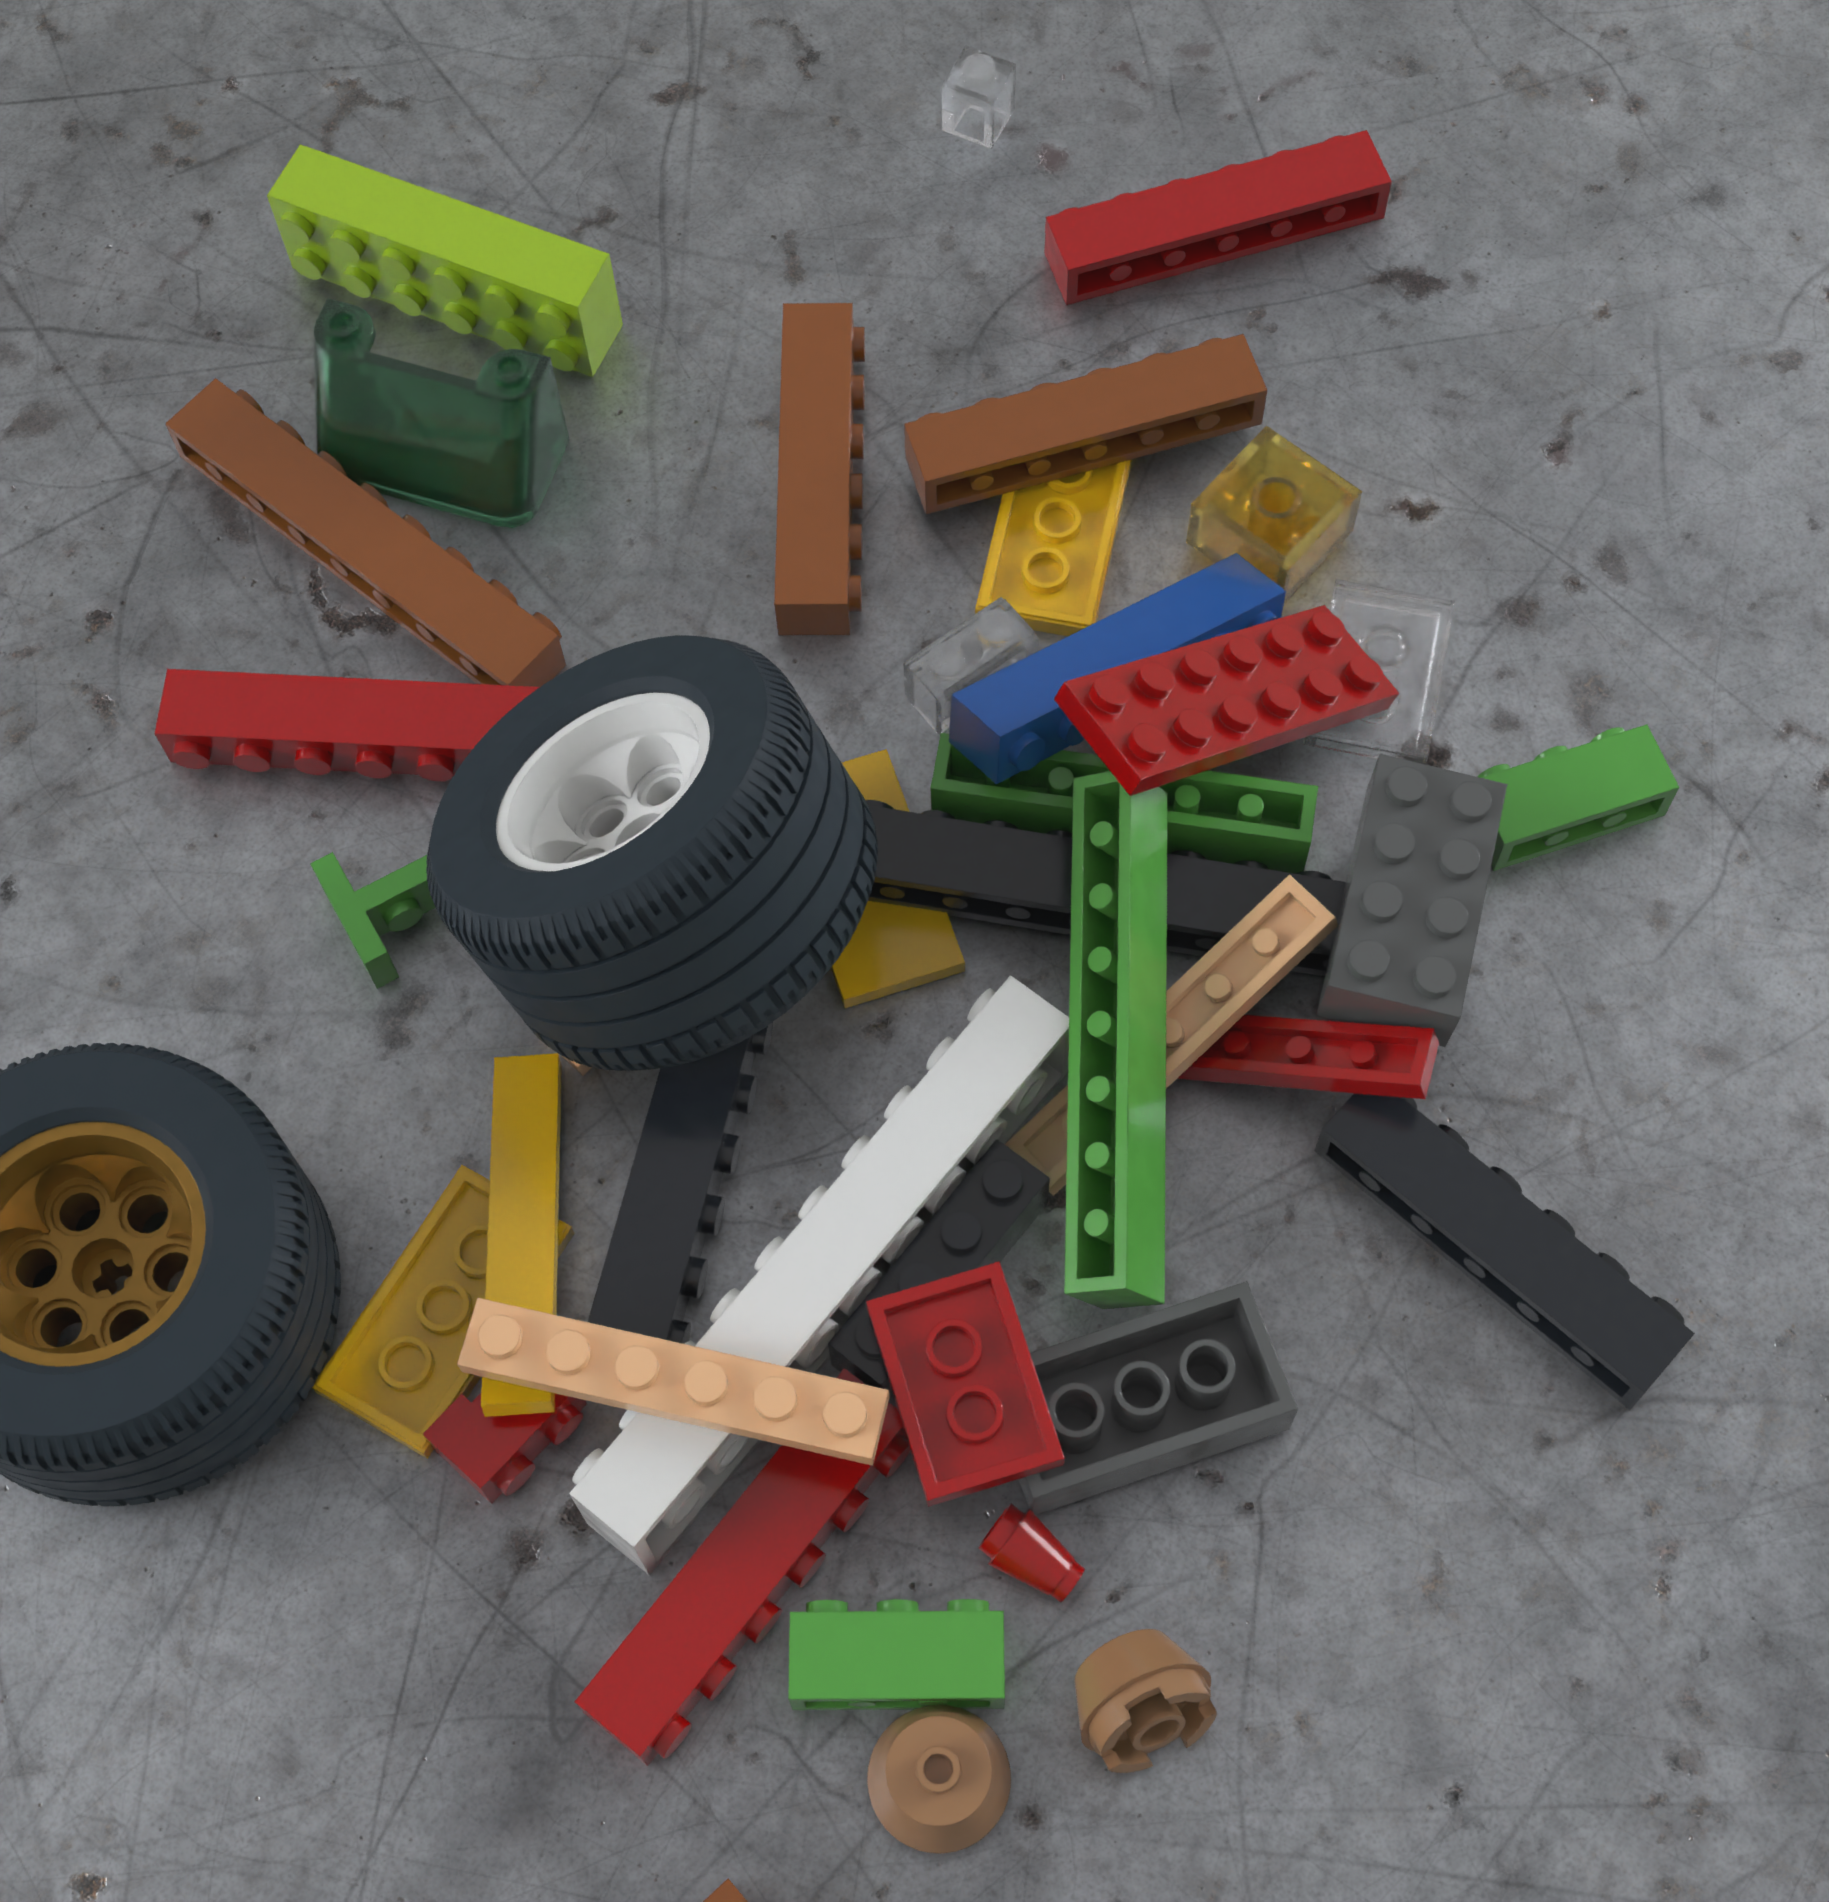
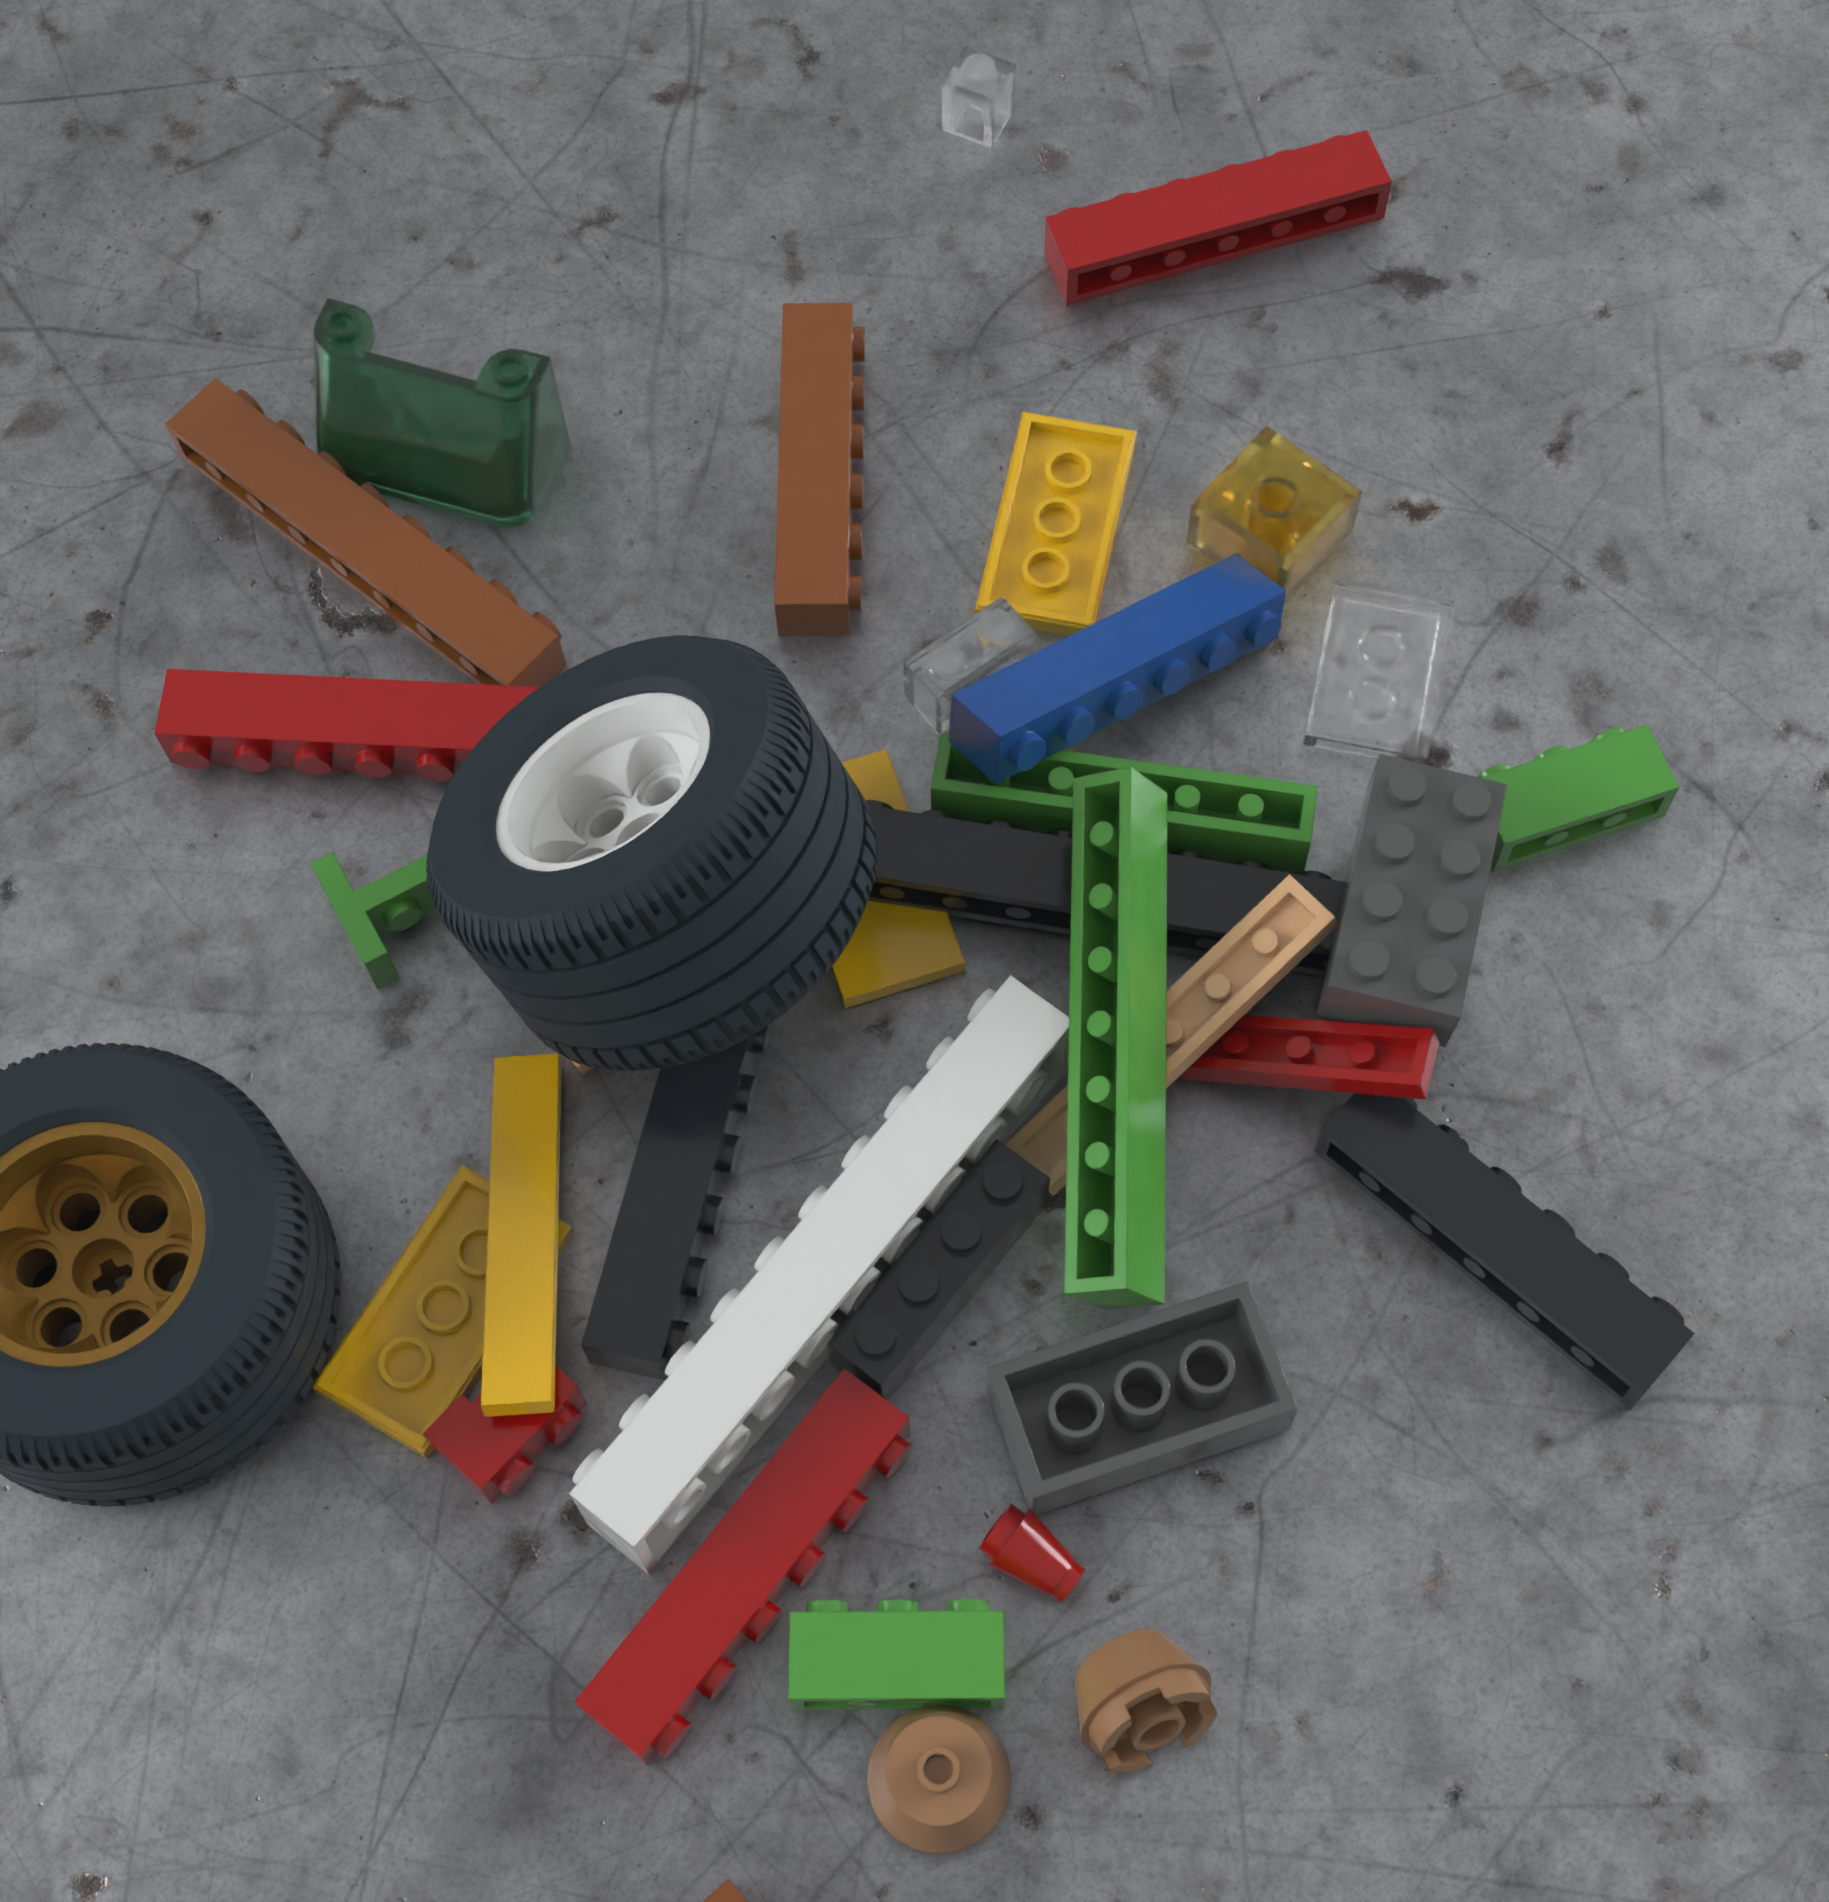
lime brick [267,144,623,377] -> none
light nougat plate [457,1298,889,1466] -> none
red plate [866,1261,1065,1507] -> none
dark orange brick [904,334,1267,515] -> none
red plate [1054,605,1399,796] -> none

